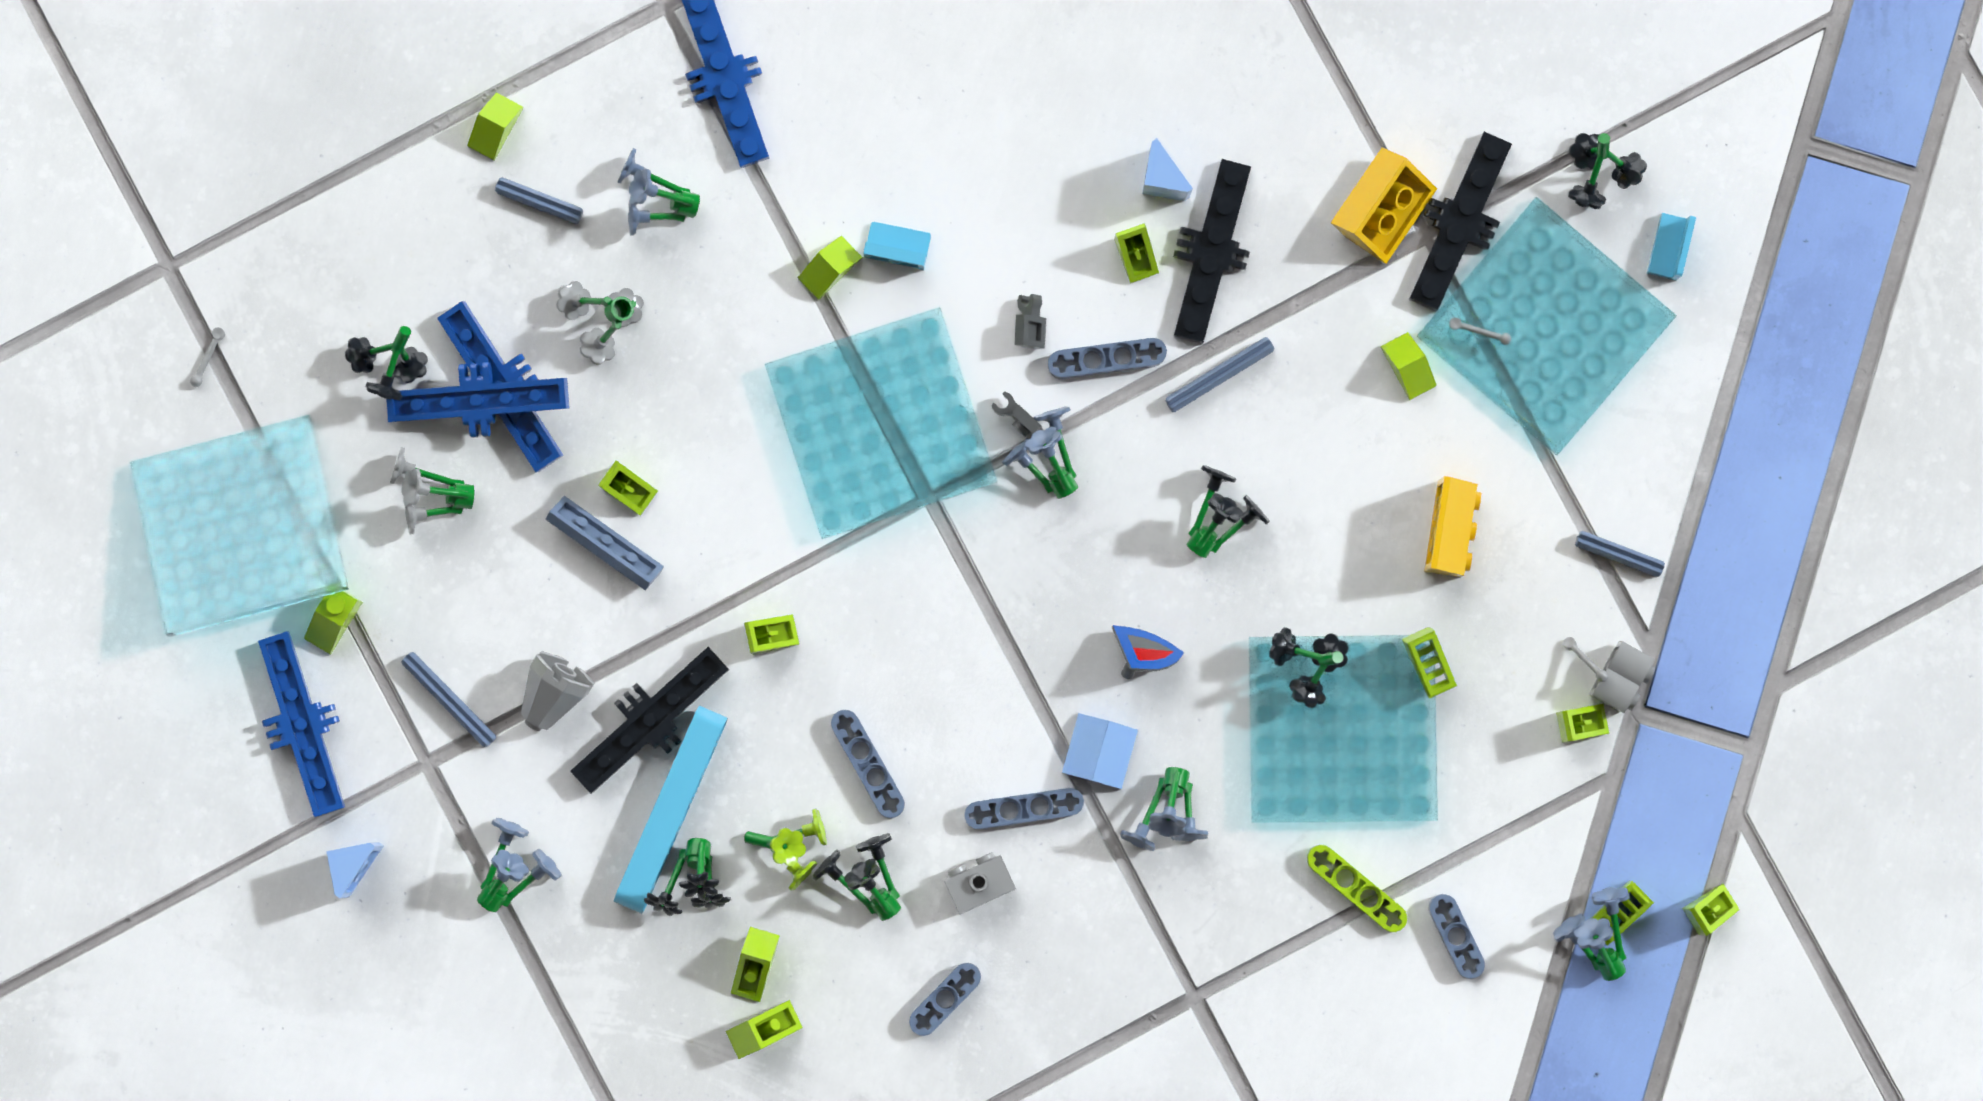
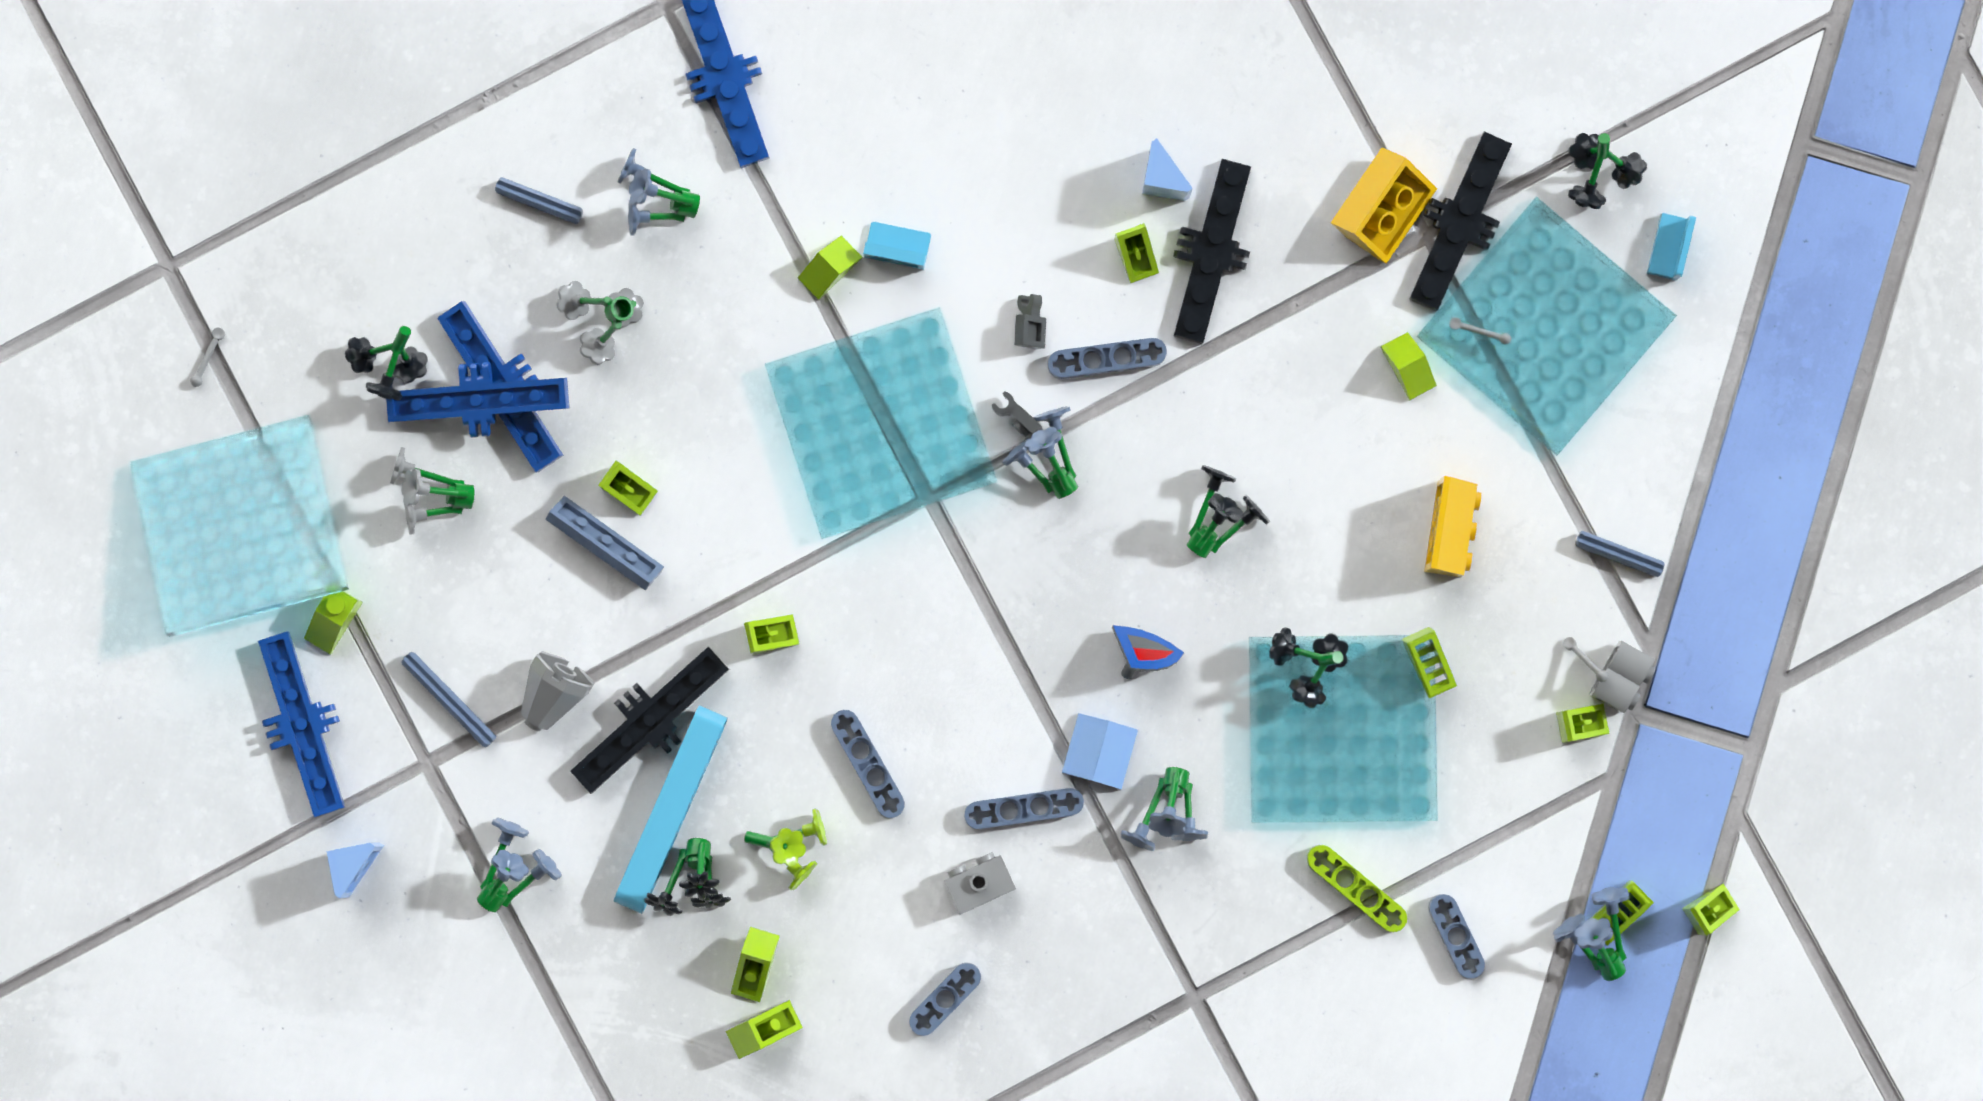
lime slope [467,92,524,161] -> none
plant [812,833,901,921] -> none
sand blue axle [1165,337,1275,412] -> none

